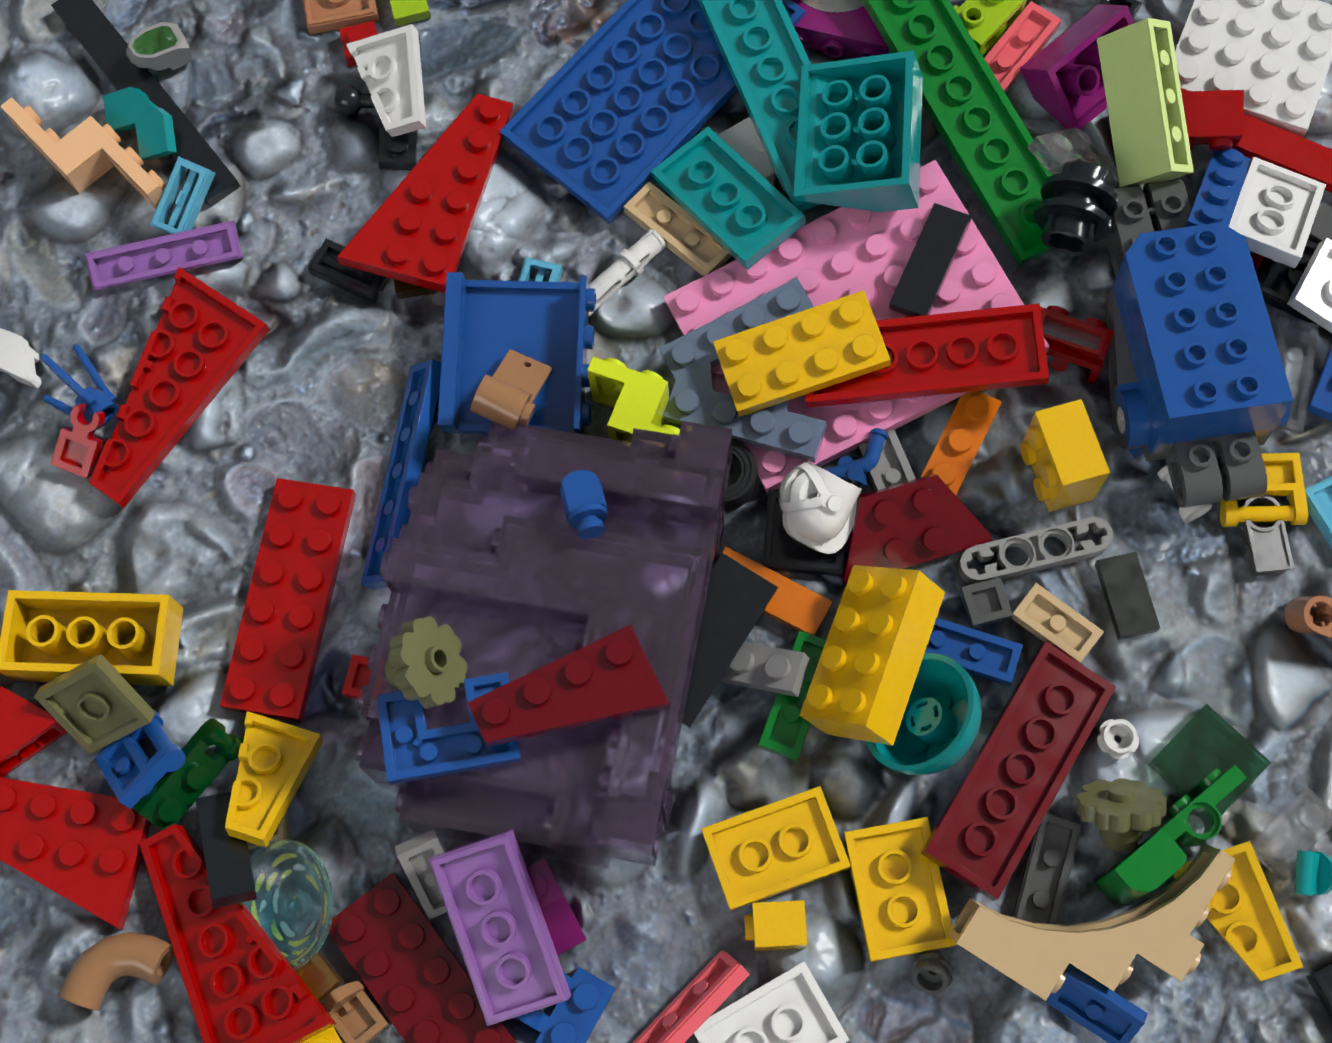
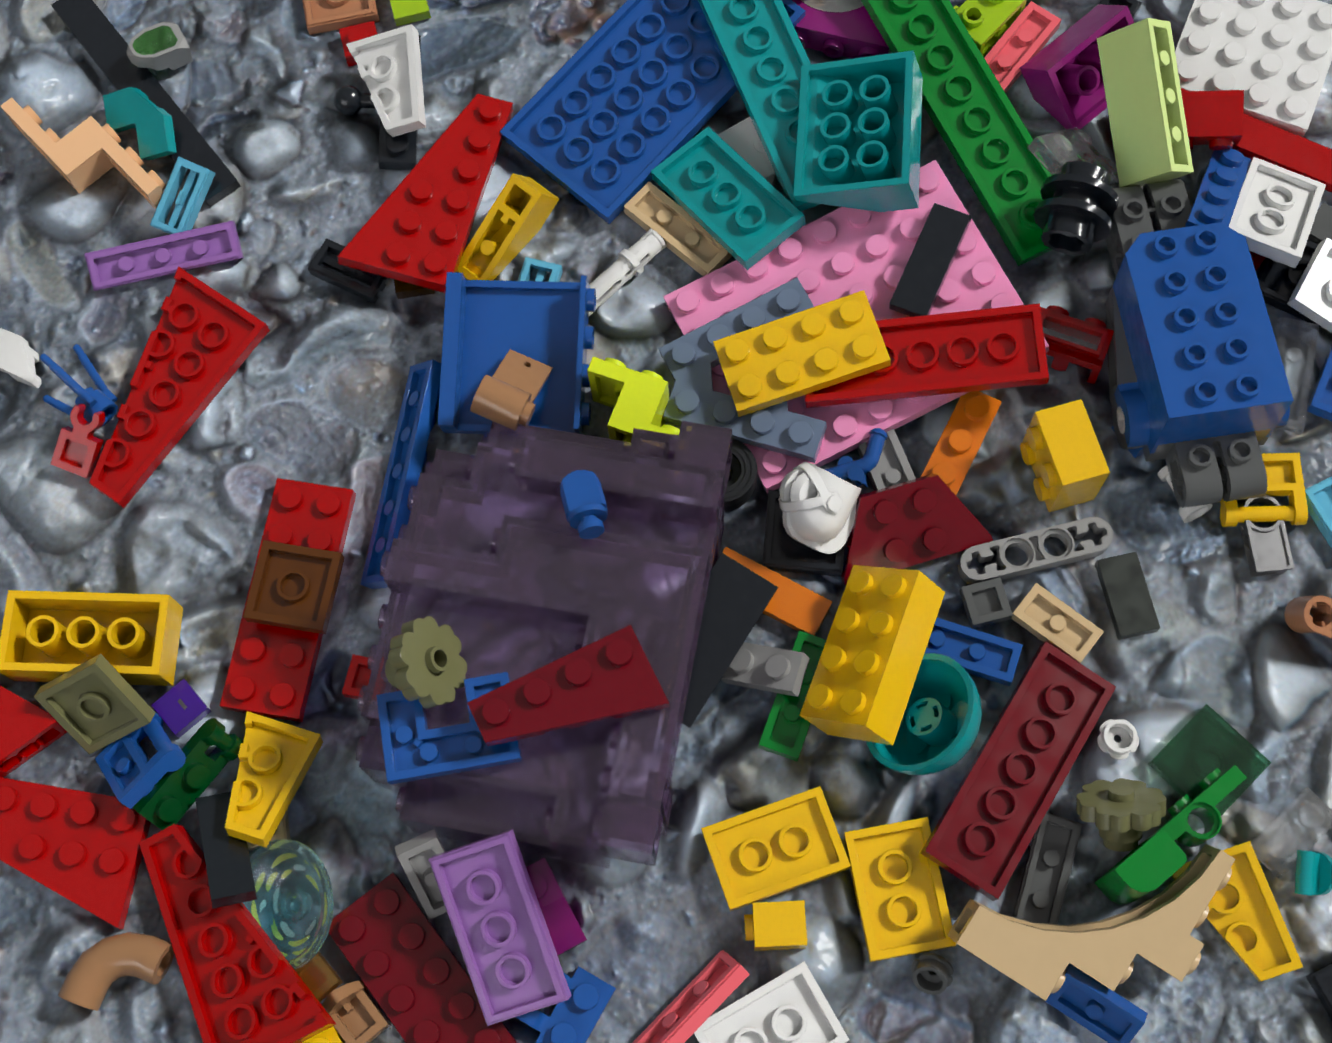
none -> dark purple tile [151,679,212,738]
none -> reddish brown plate [243,540,345,635]
none -> yellow slope [457,173,559,280]

